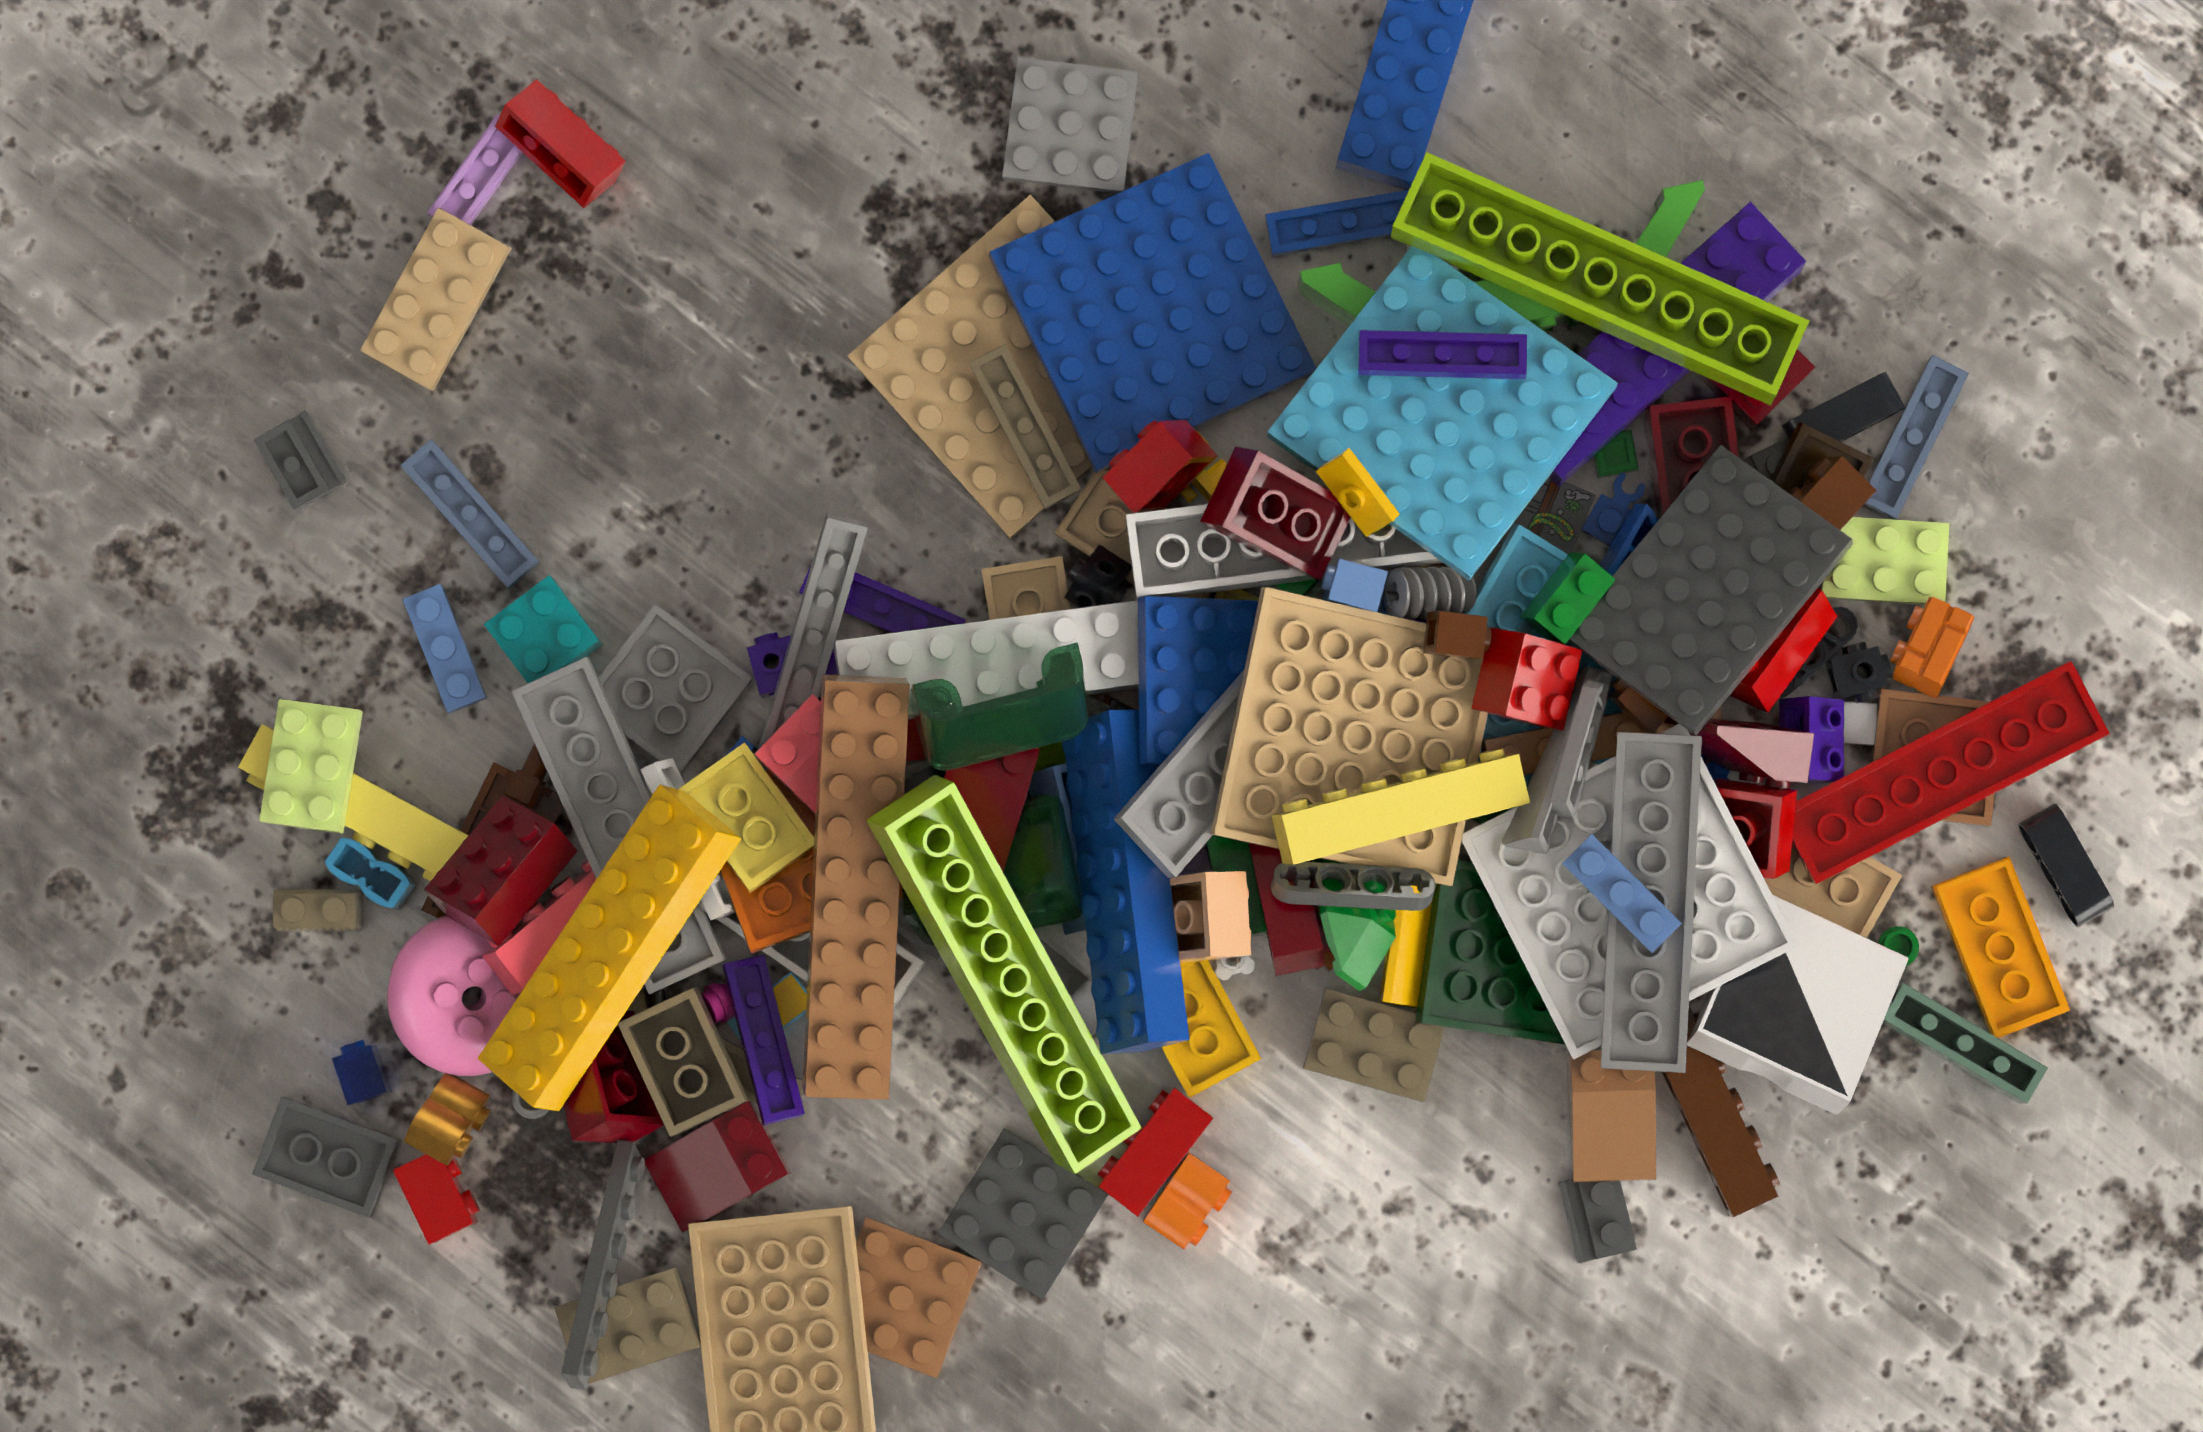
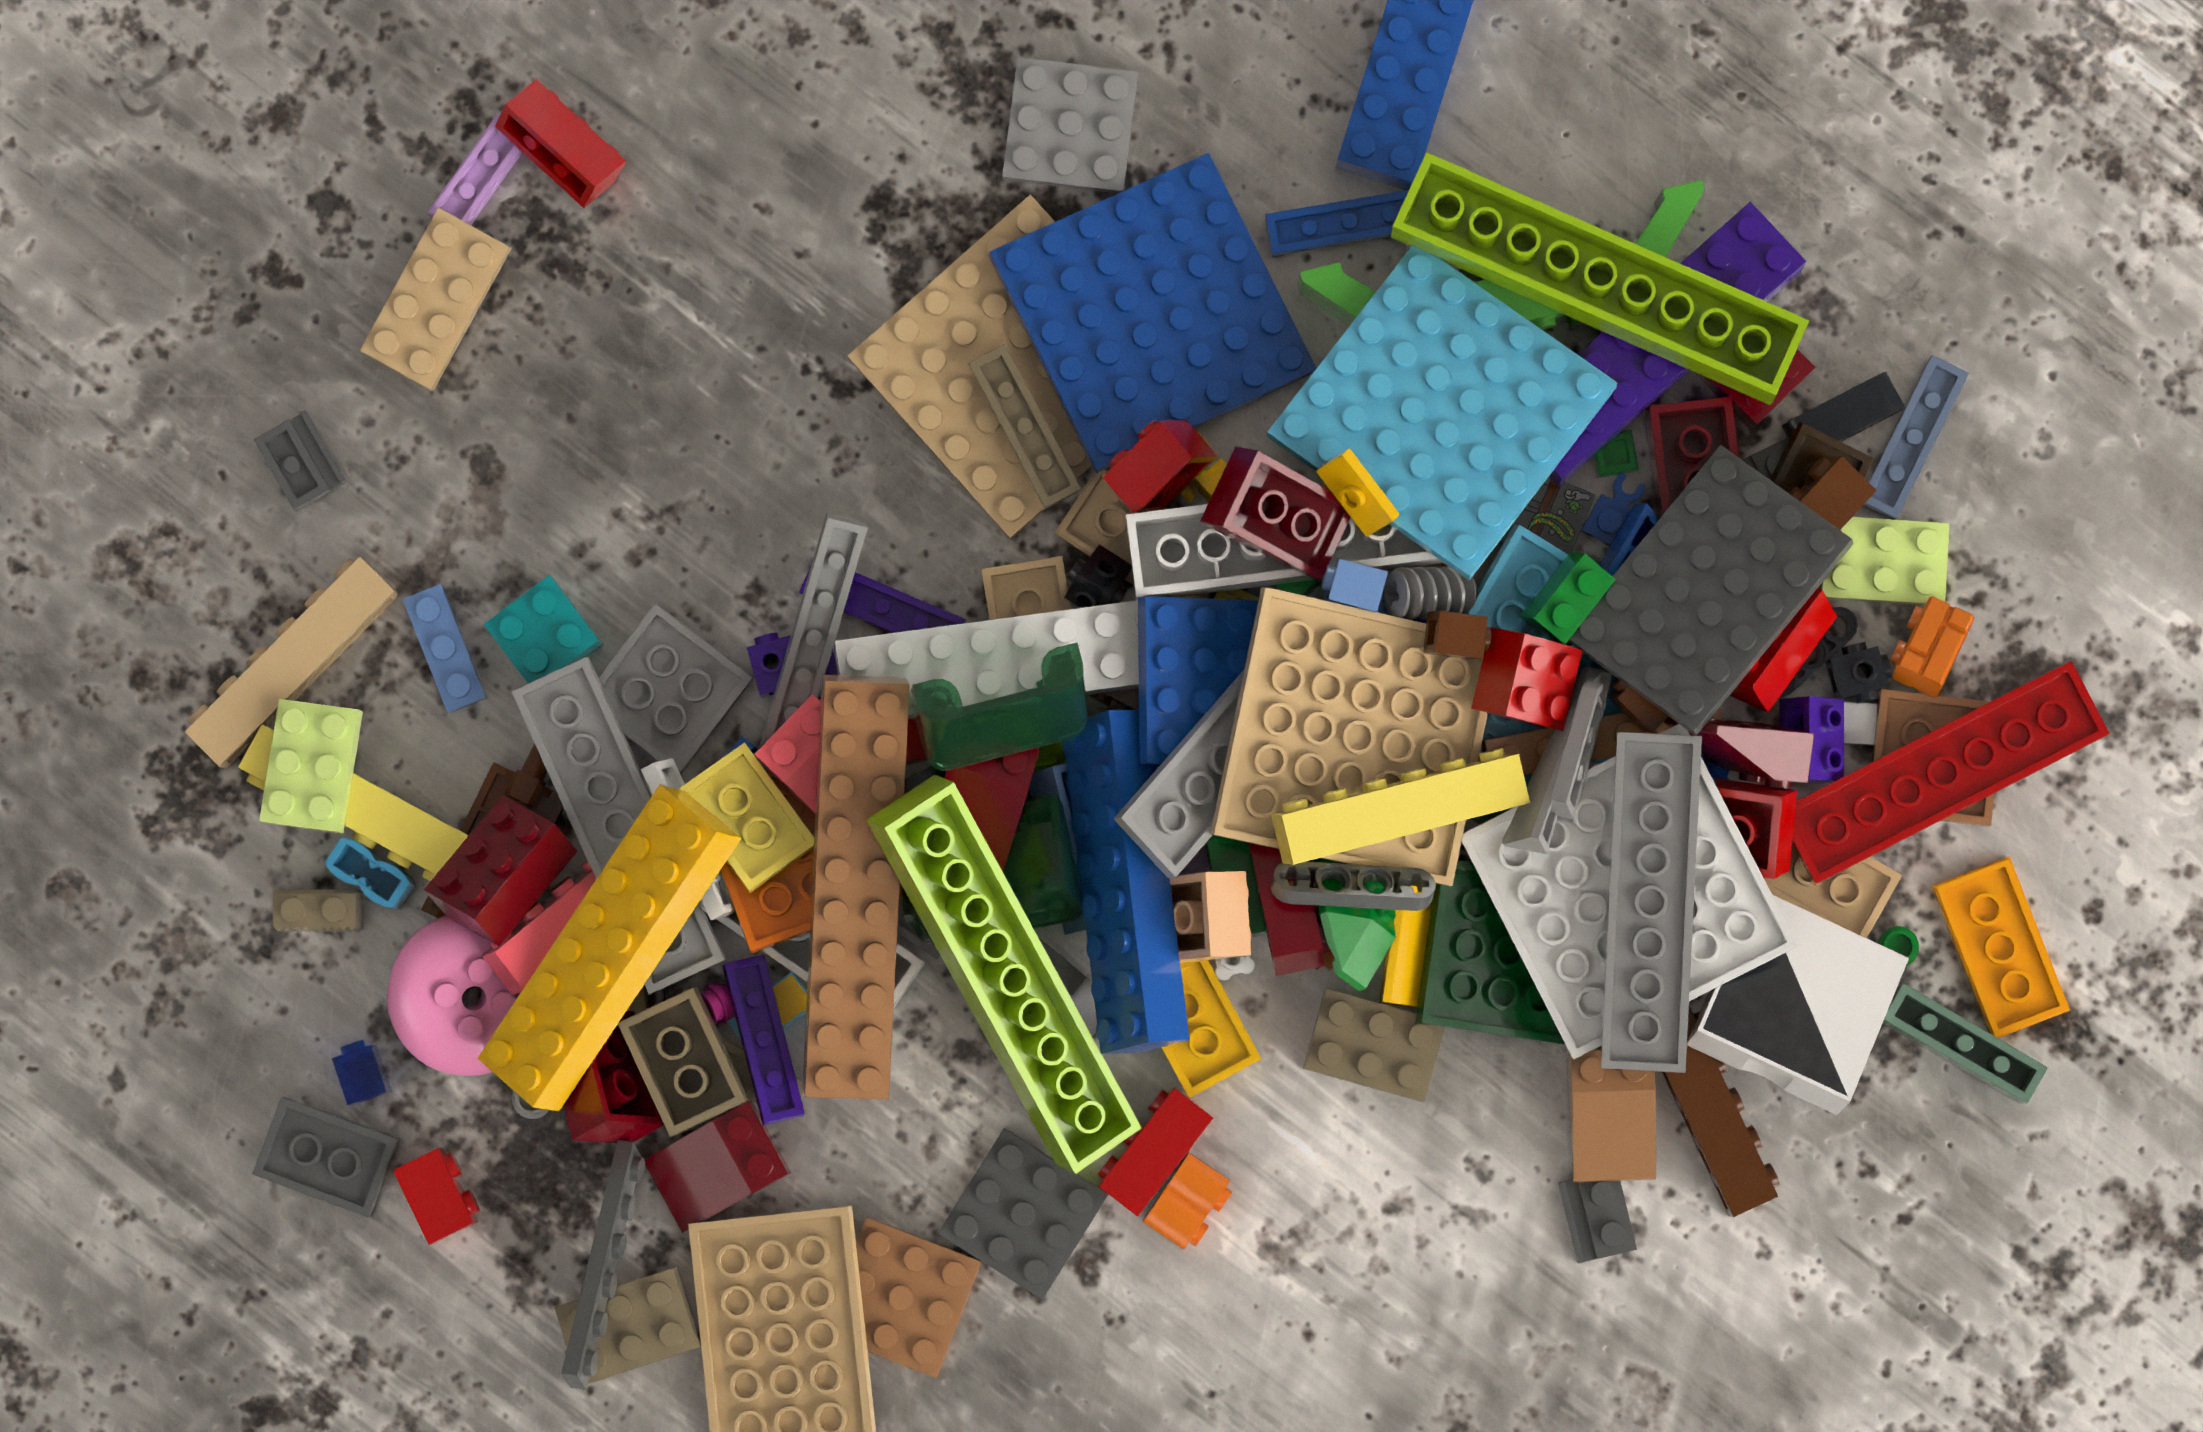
sand blue plate [400,439,540,589] -> none
pearl gold brick [403,1073,491,1165] -> none
dark purple plate [1358,330,1527,379] -> none
medium blue plate [1562,834,1682,953] -> none
black beam [2018,803,2115,928] -> none
none -> tan brick [185,556,400,769]

